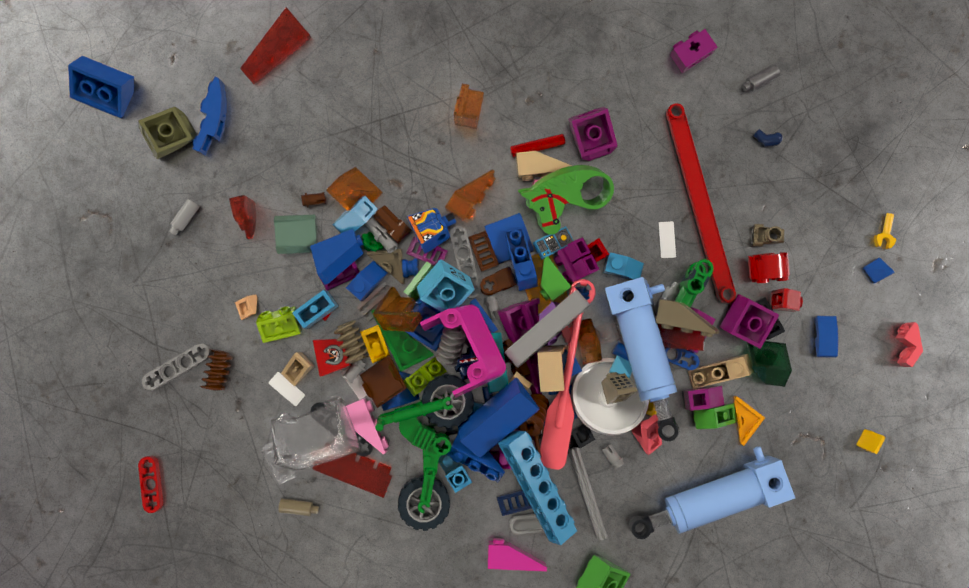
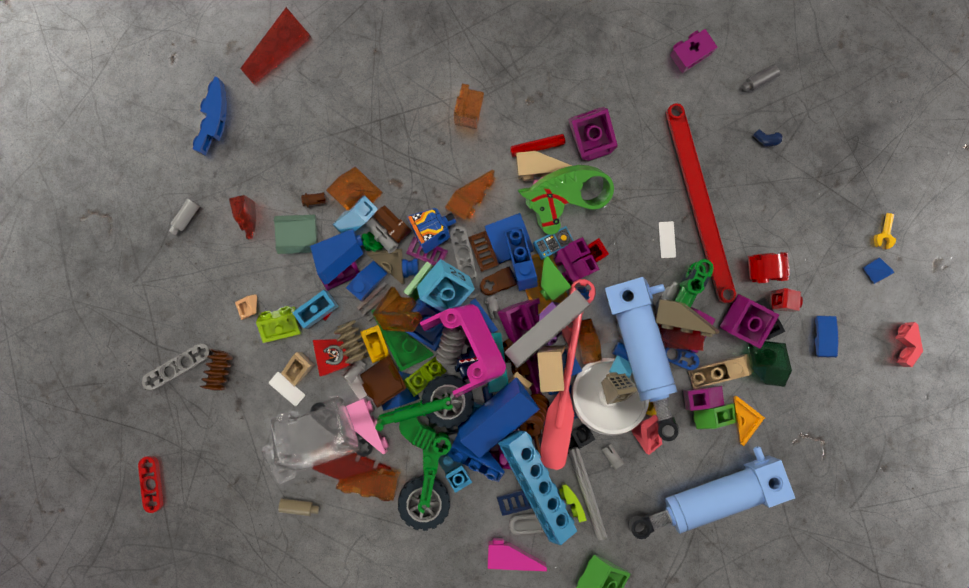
blue slope [68,56,134,118] -> none
olive slope [138,107,196,159] -> none
dark azure slope [602,252,644,280] -> none
dark tan plate [753,224,784,247] -> none
yellow slope [857,429,885,454] -> none
none -> clear orange slope [336,468,400,501]
none -> lime slope [559,482,587,522]

